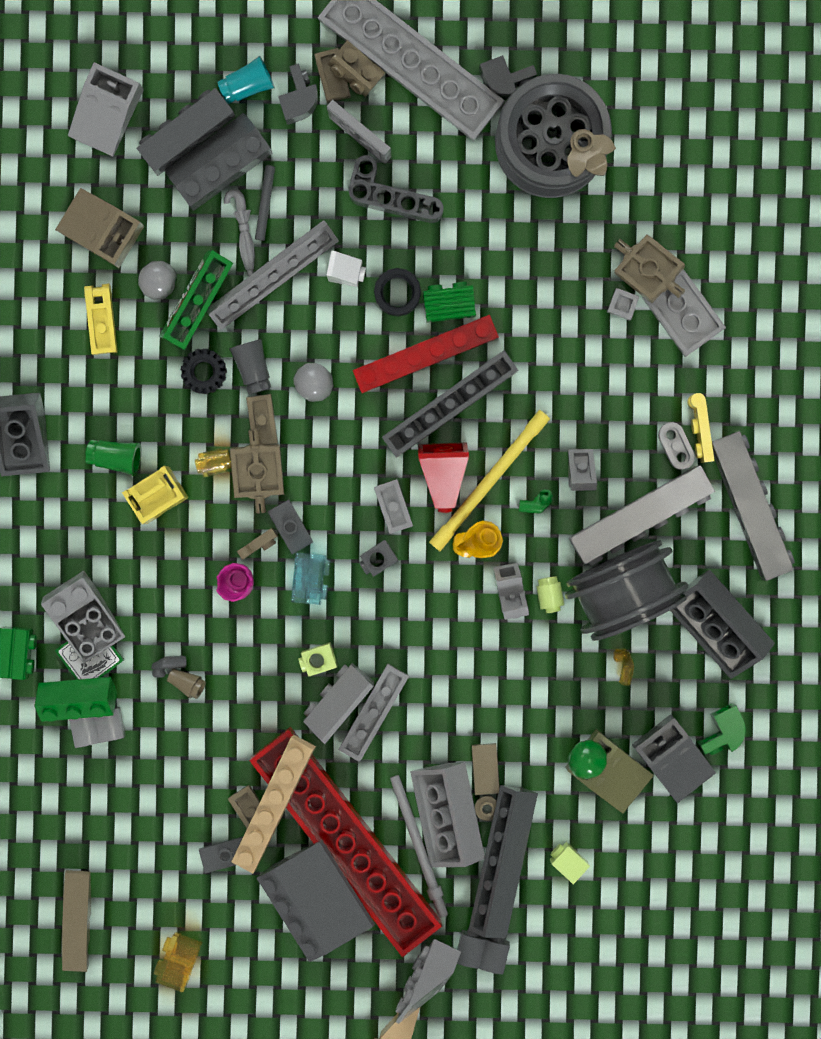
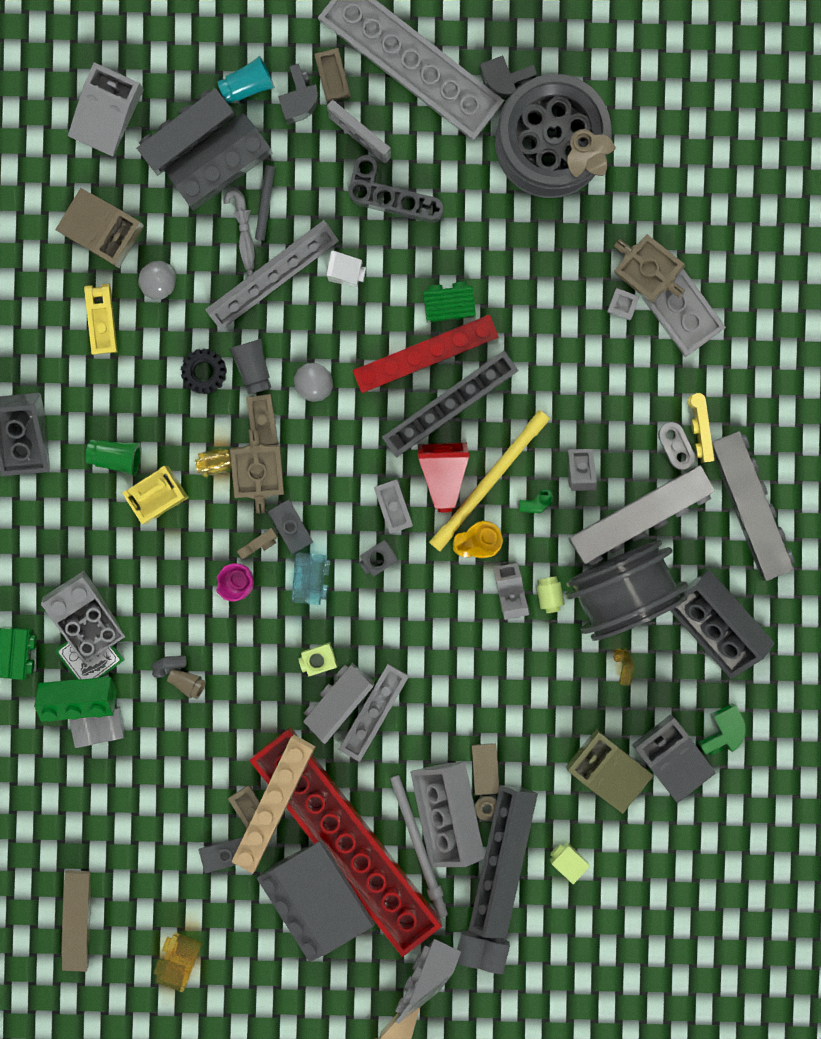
green brick [159,250,233,350] -> none
dark tan bracket [327,40,385,97] -> none
black tyre [374,268,421,317] -> none
green hair [567,740,607,780] -> none

